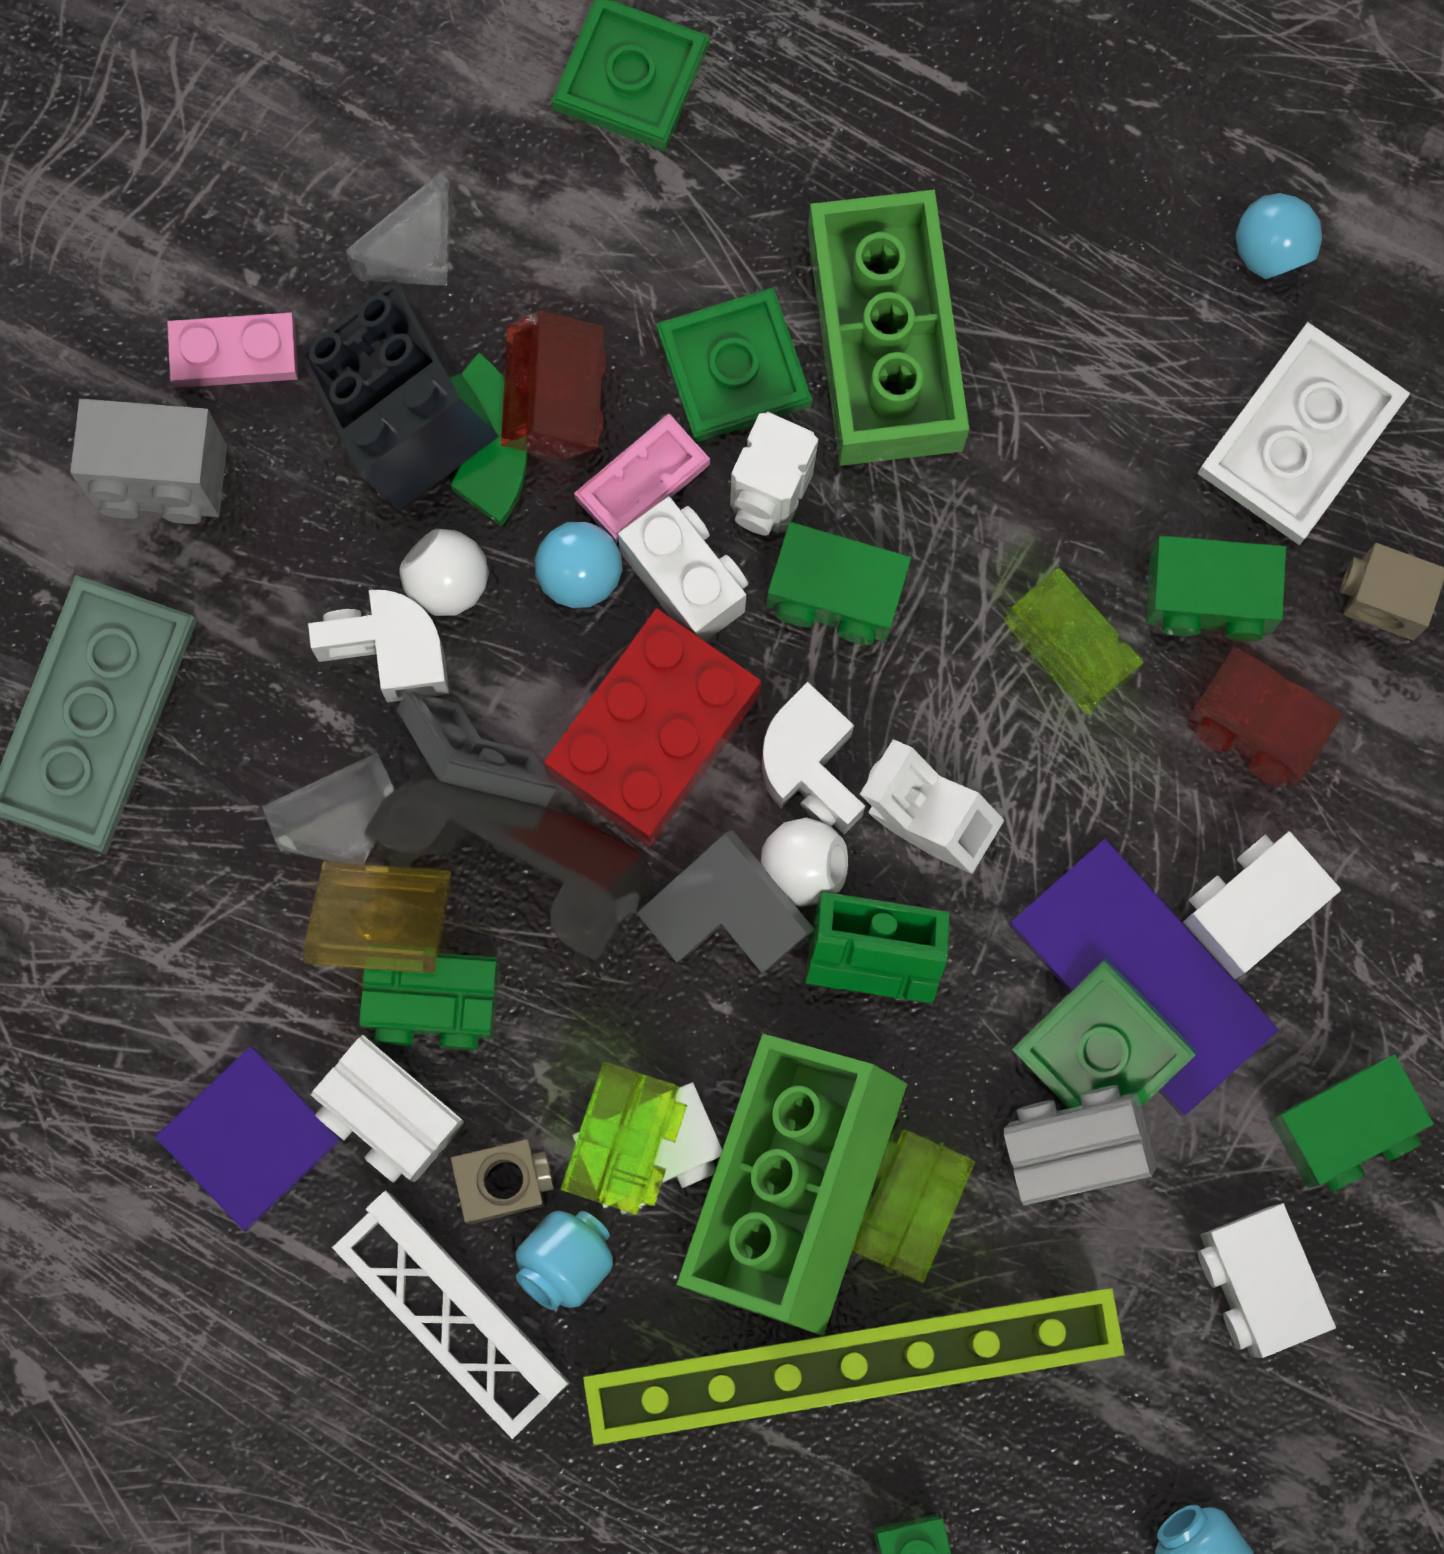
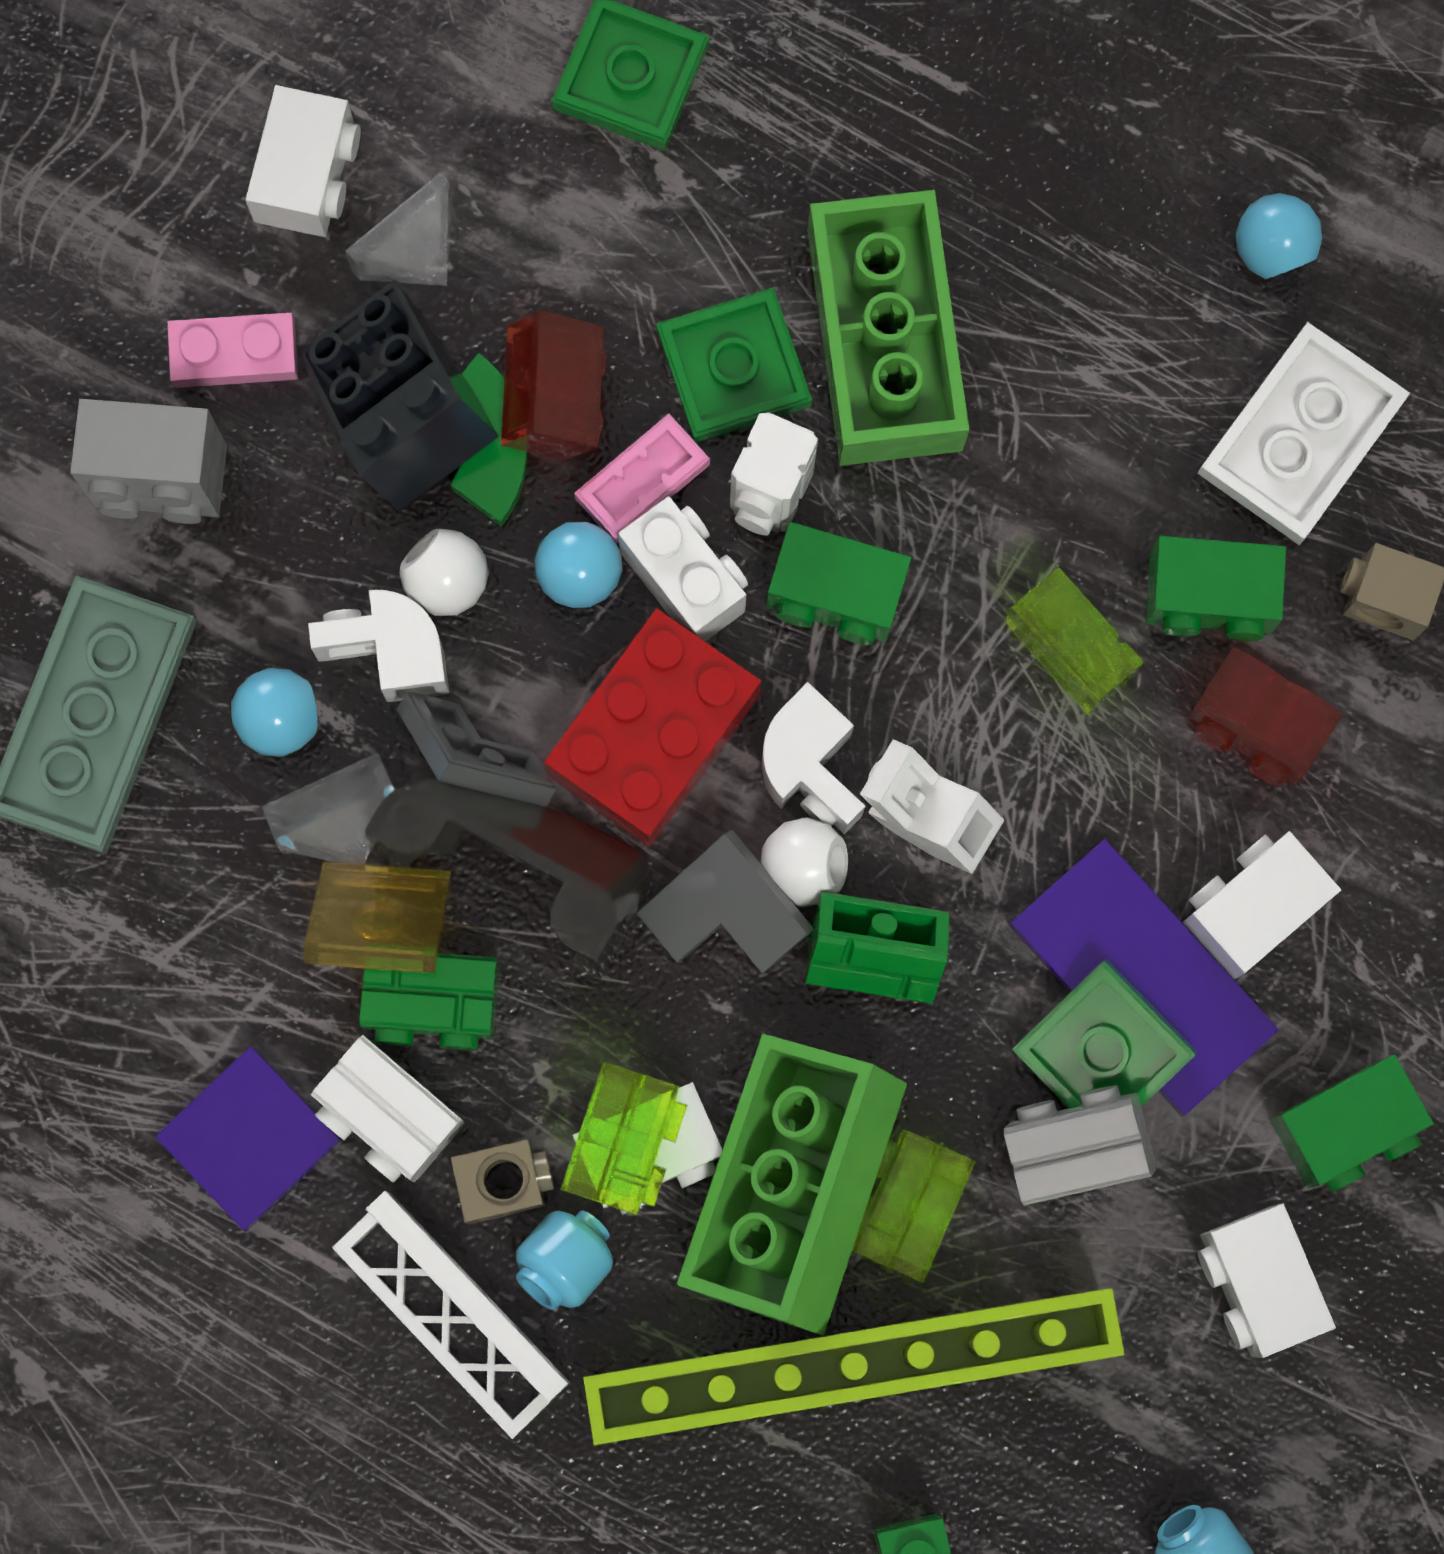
none -> medium azure piece [231,668,318,757]
none -> white brick [246,85,361,238]

